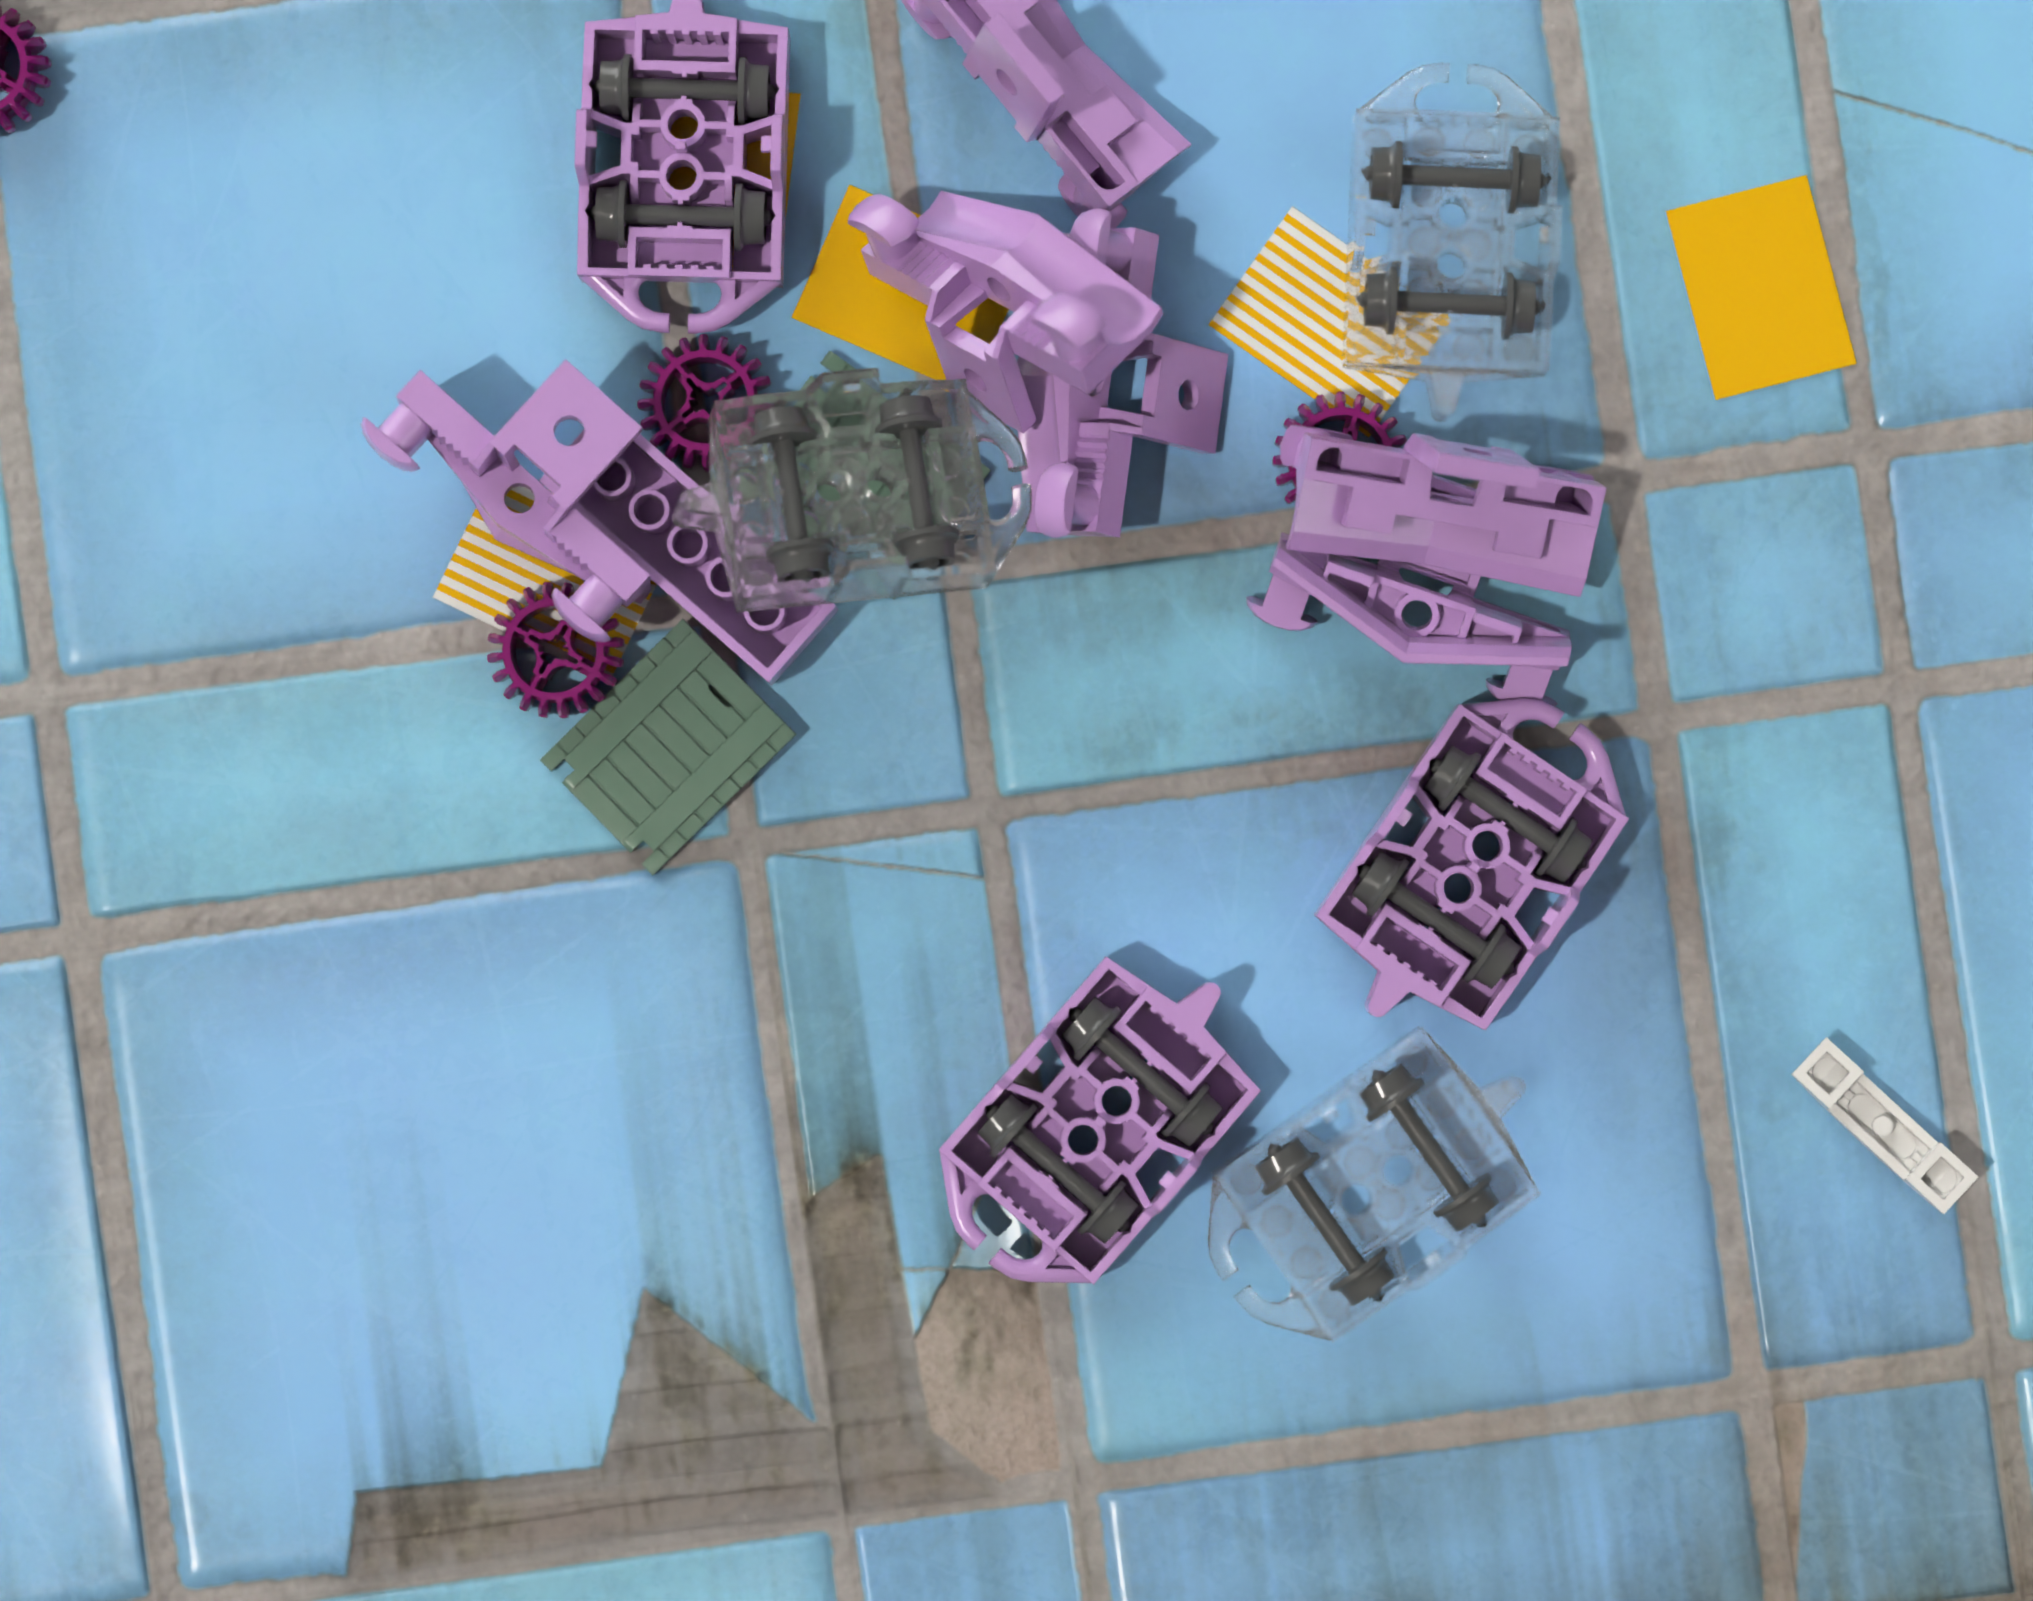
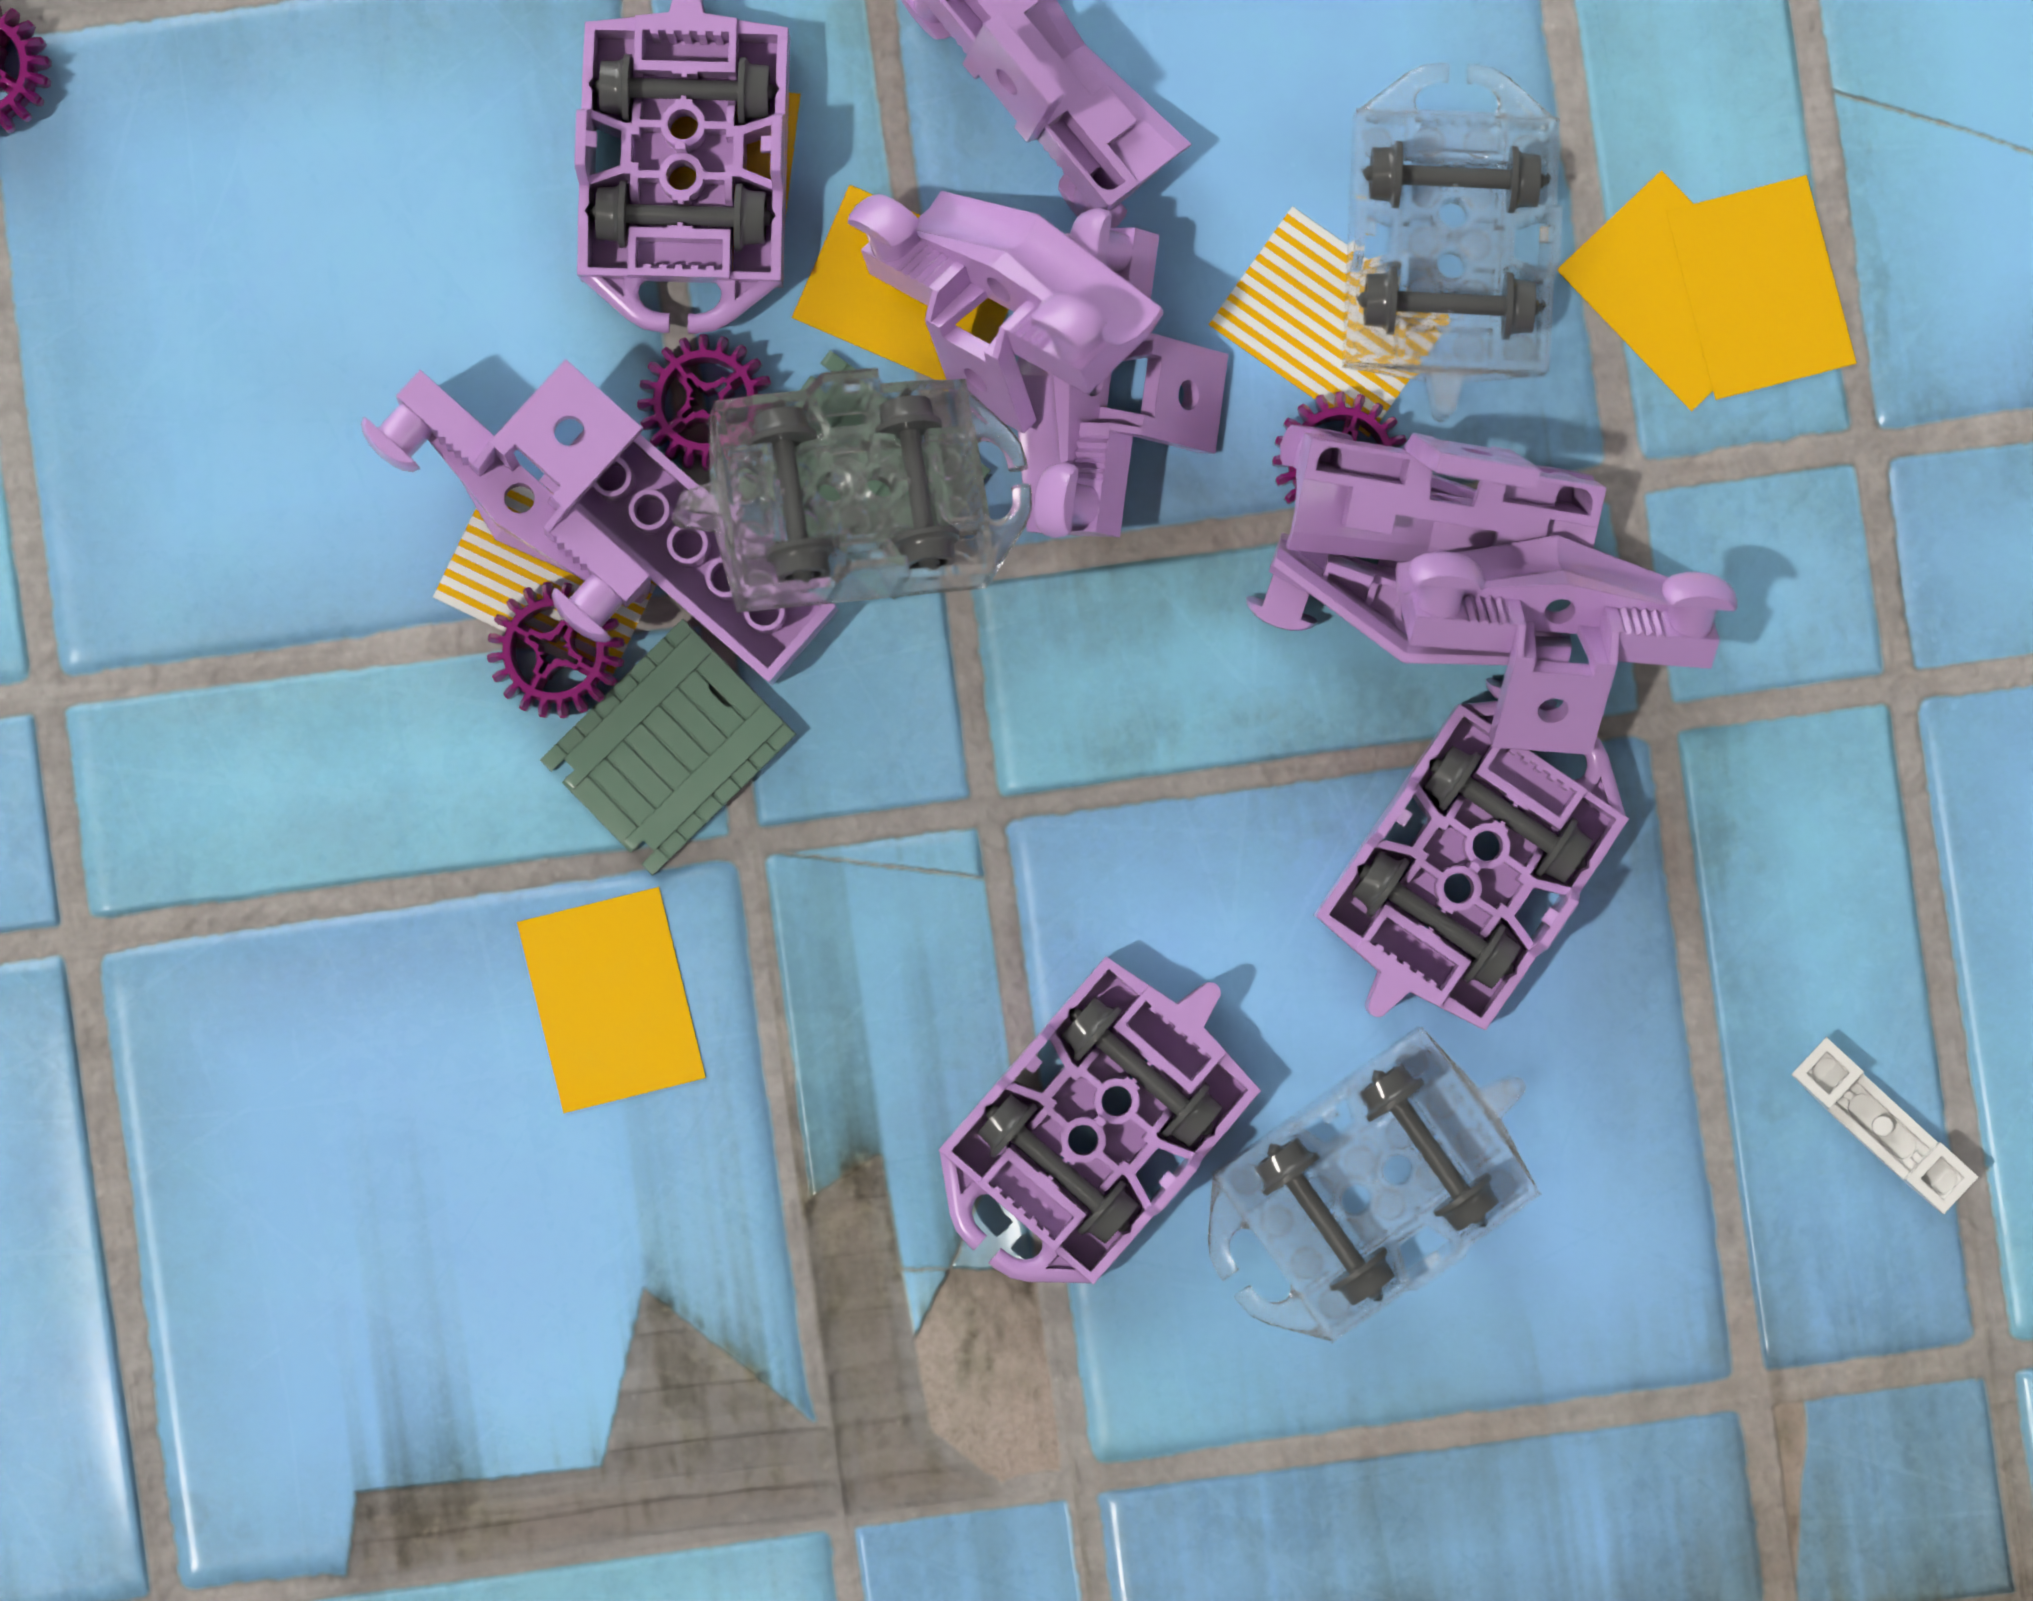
none -> yellow sticker [517,887,706,1113]
none -> lavender piece [1395,535,1737,755]
none -> yellow sticker [1556,170,1713,412]

